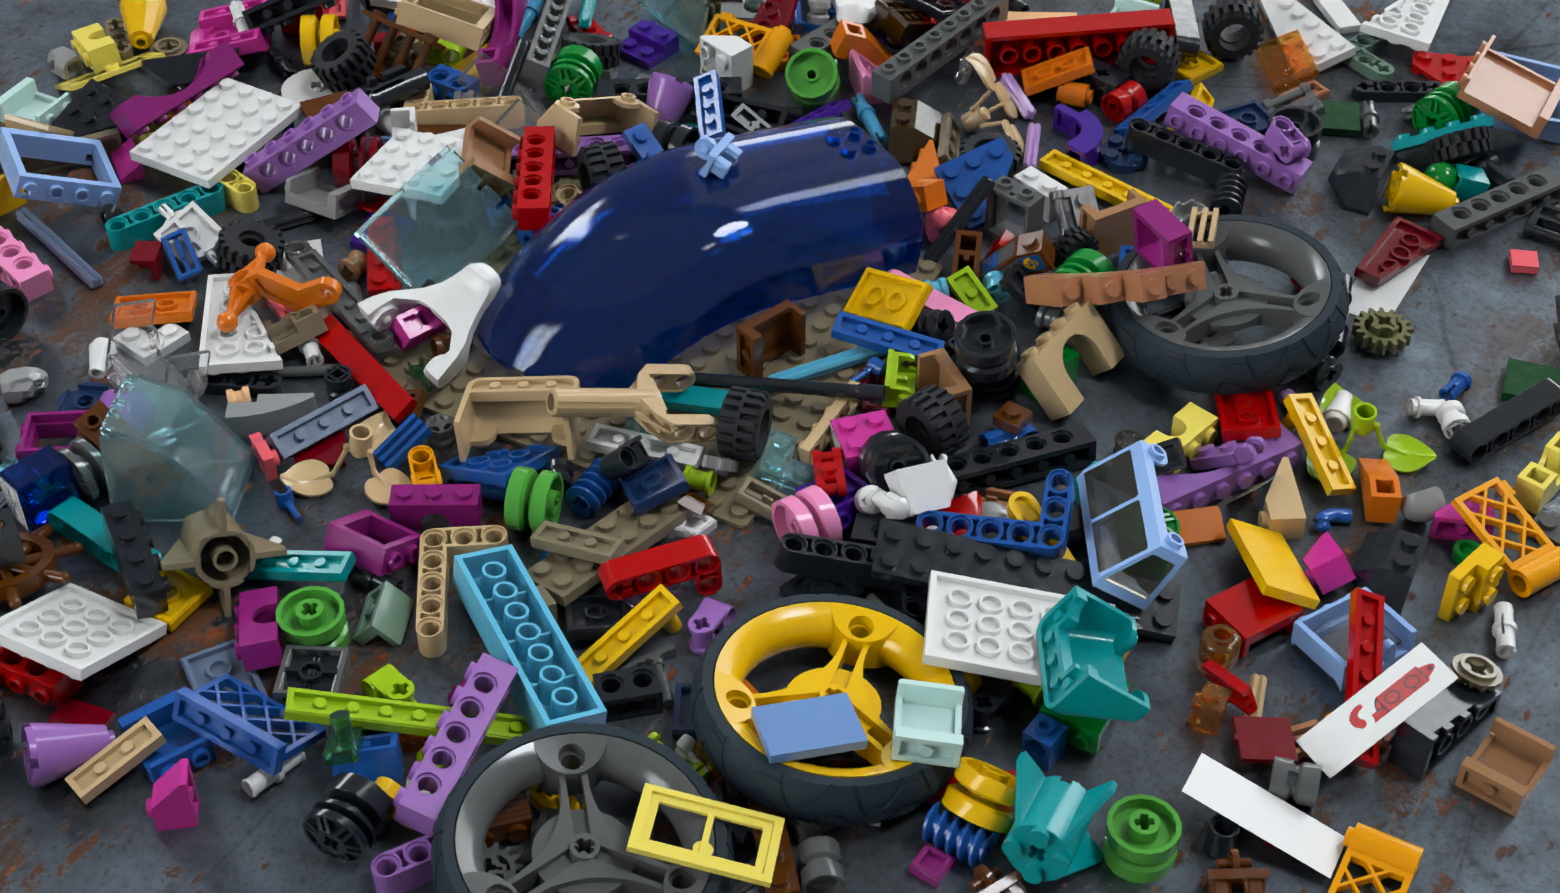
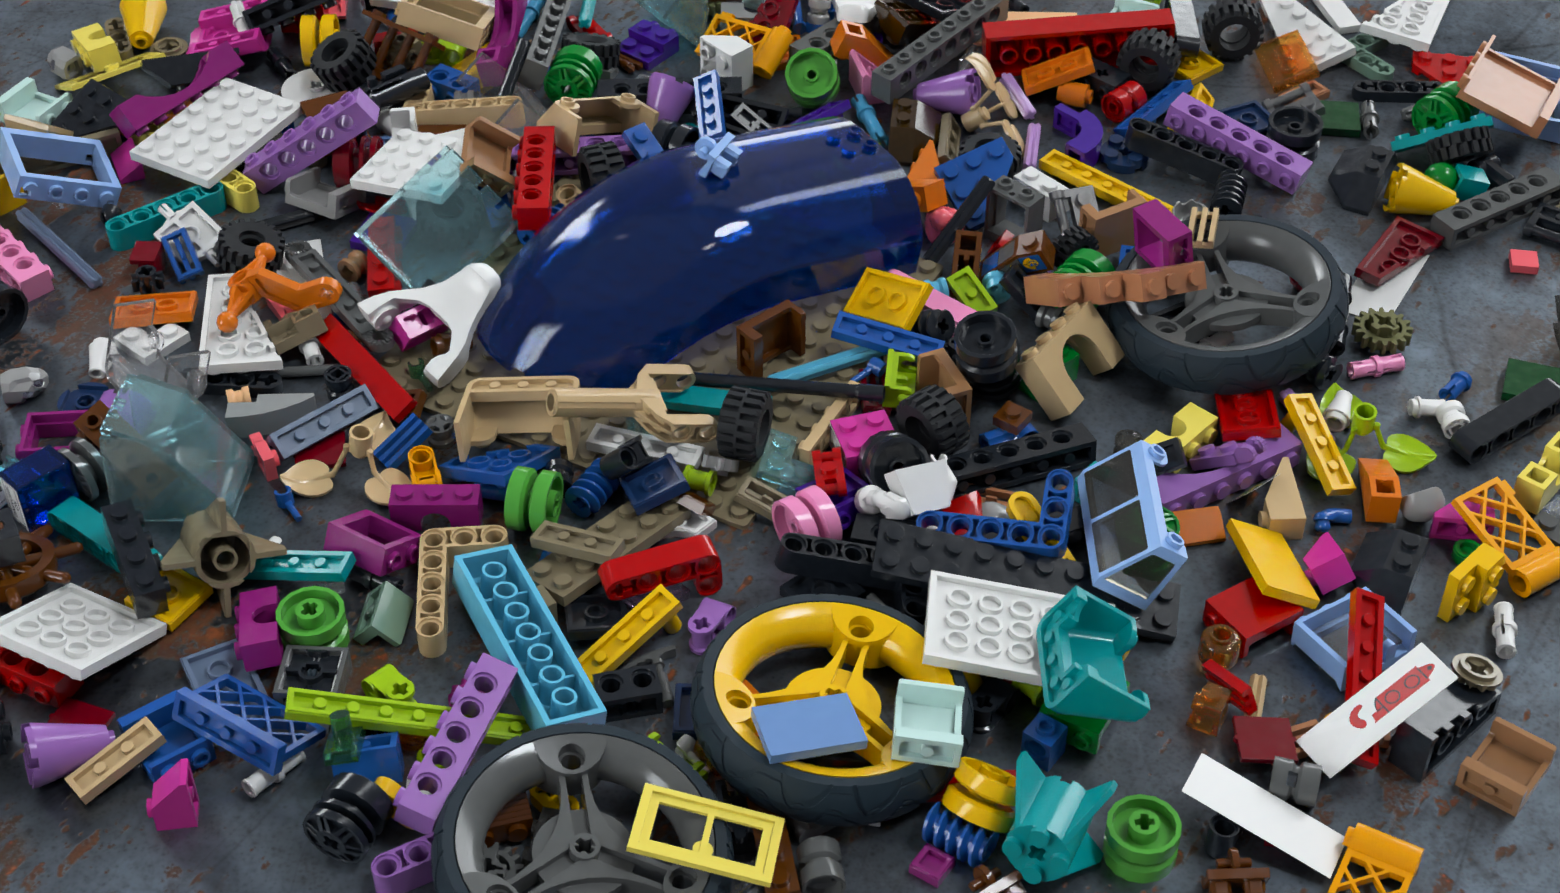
medium lavender piece [1263,116,1311,163] -> none
none -> black gear [131,265,165,295]
none -> reddish brown piece [619,53,643,74]
none -> medium lavender cone [913,68,981,115]
none -> bright pink pin [1346,353,1405,380]

